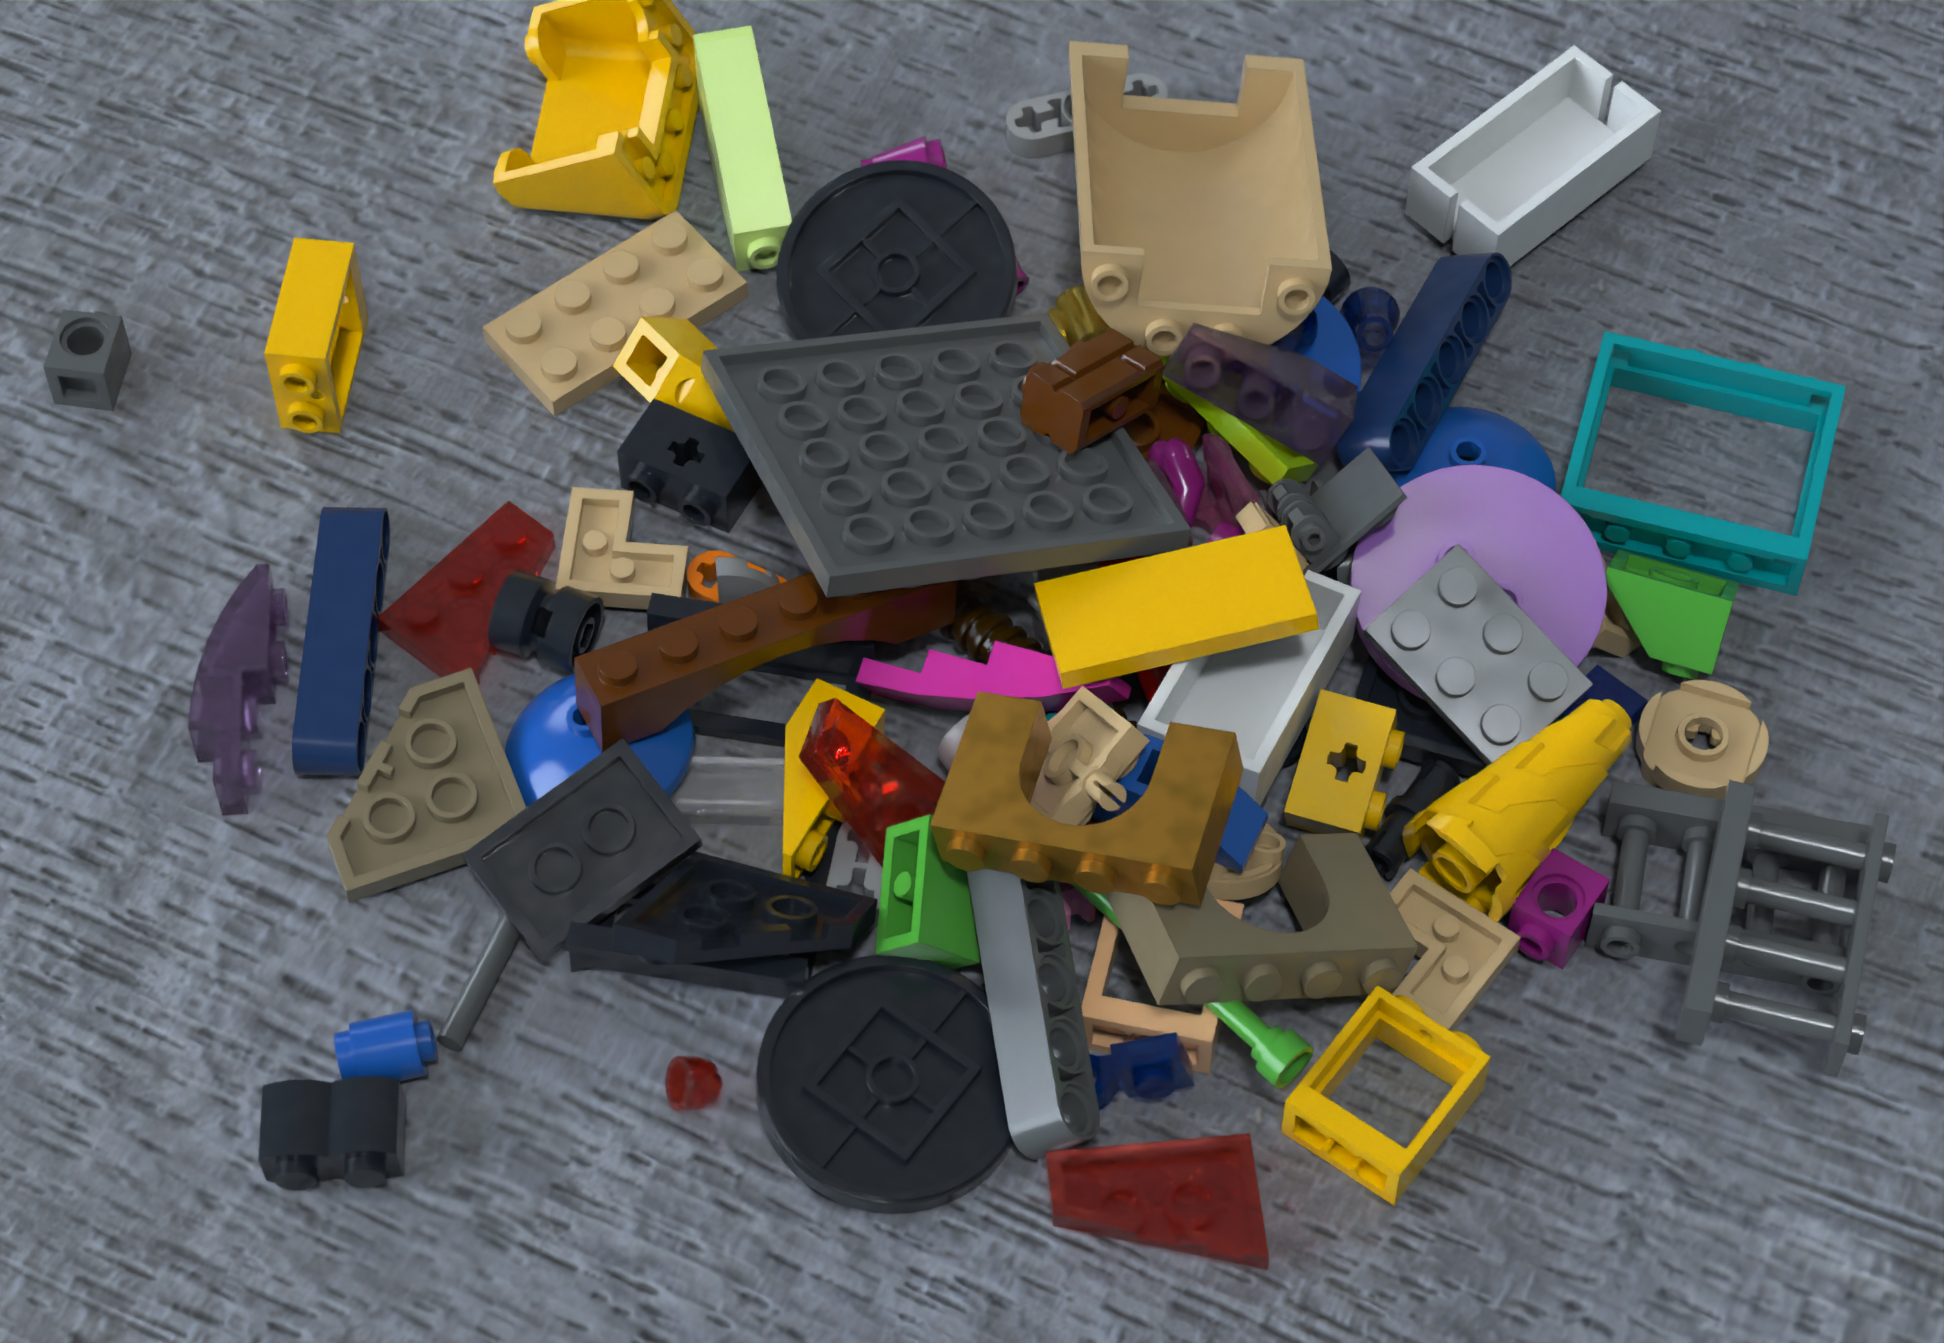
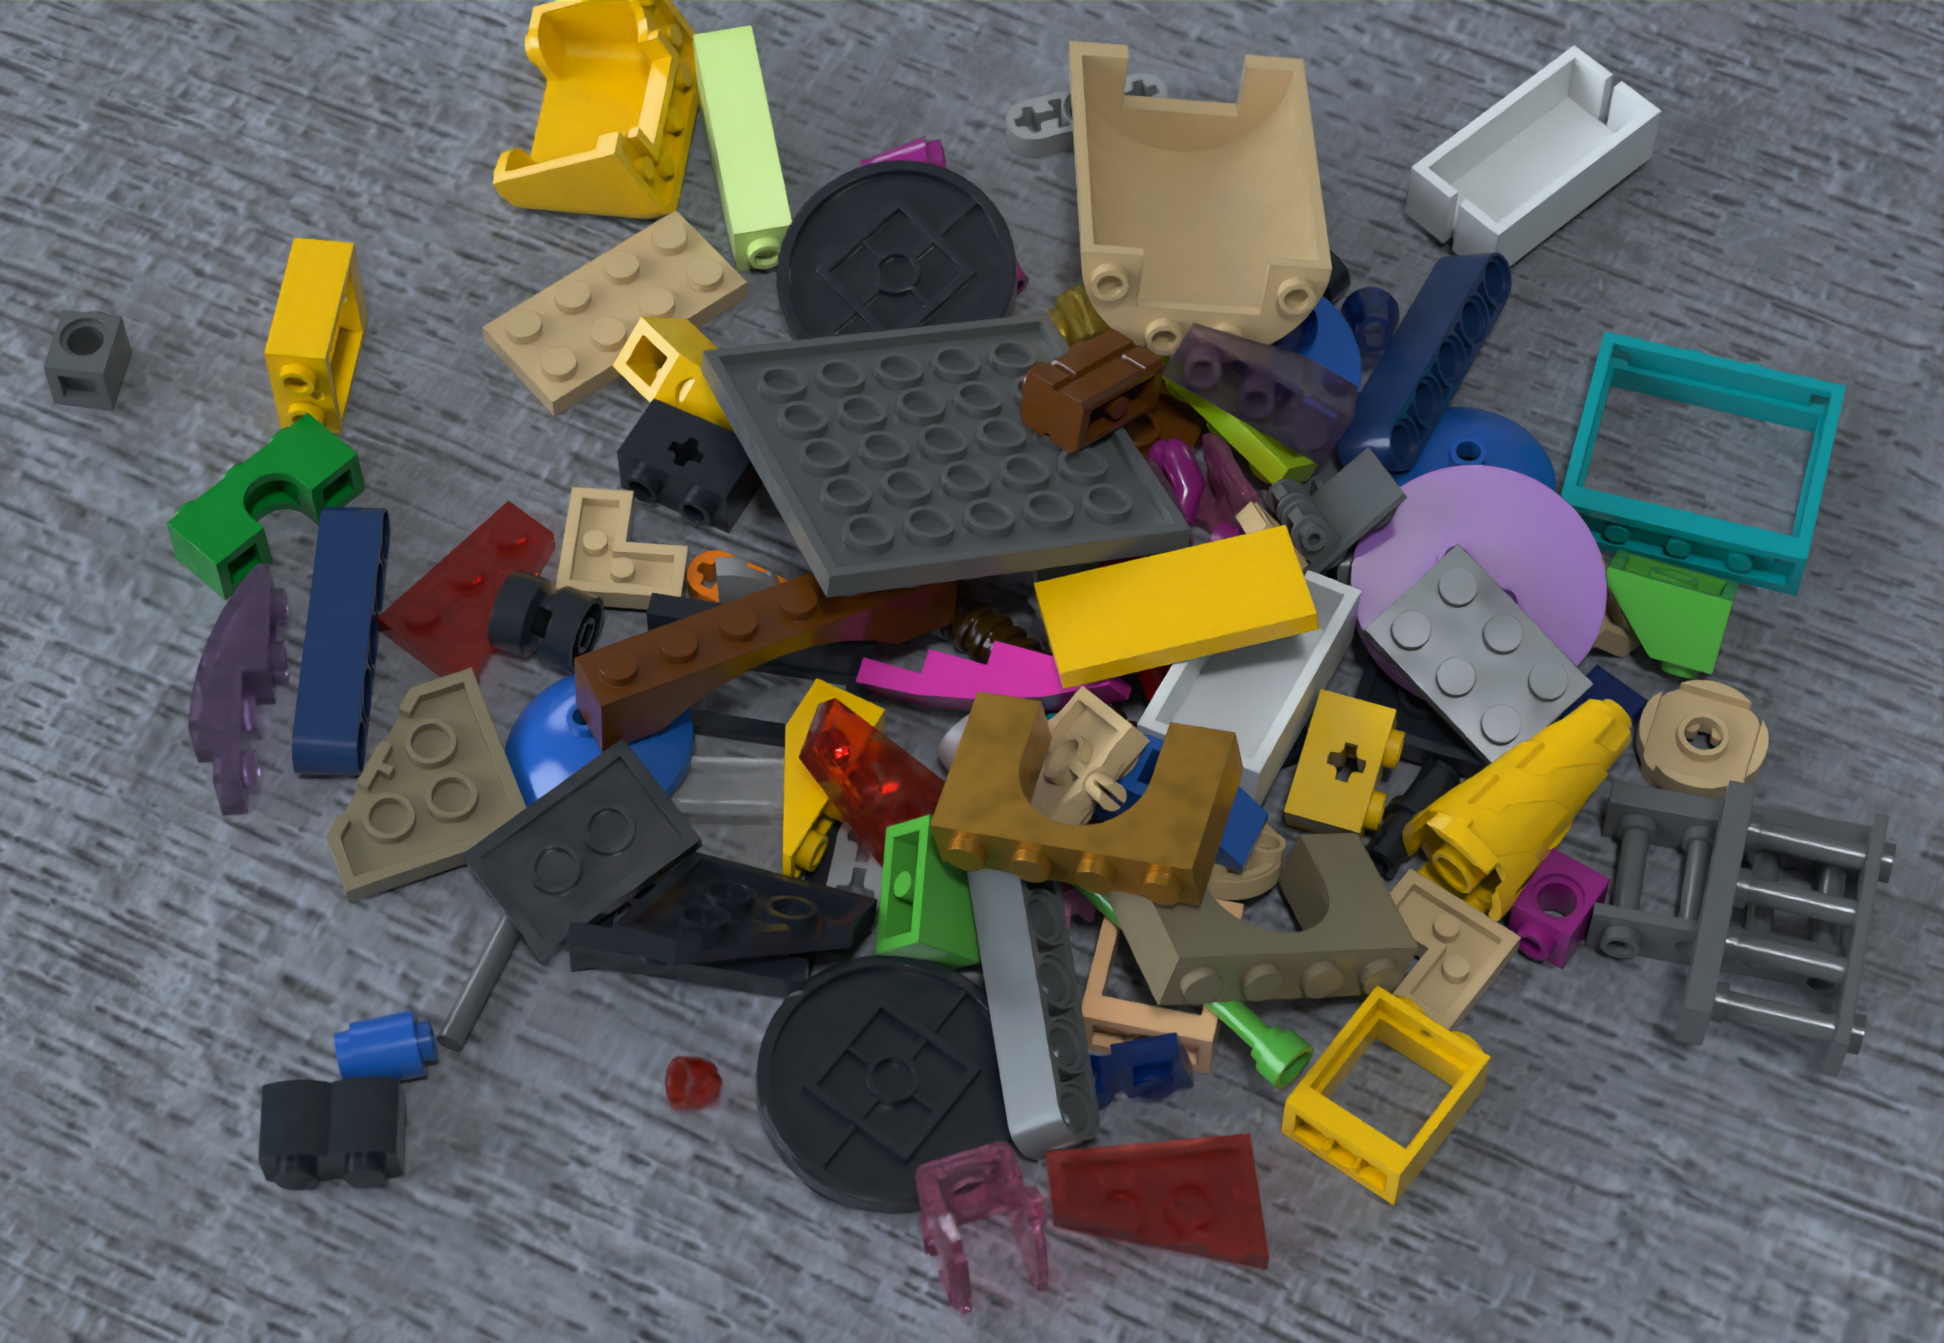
none -> green arch [166,413,365,601]
none -> clear pink piece [916,1141,1048,1315]

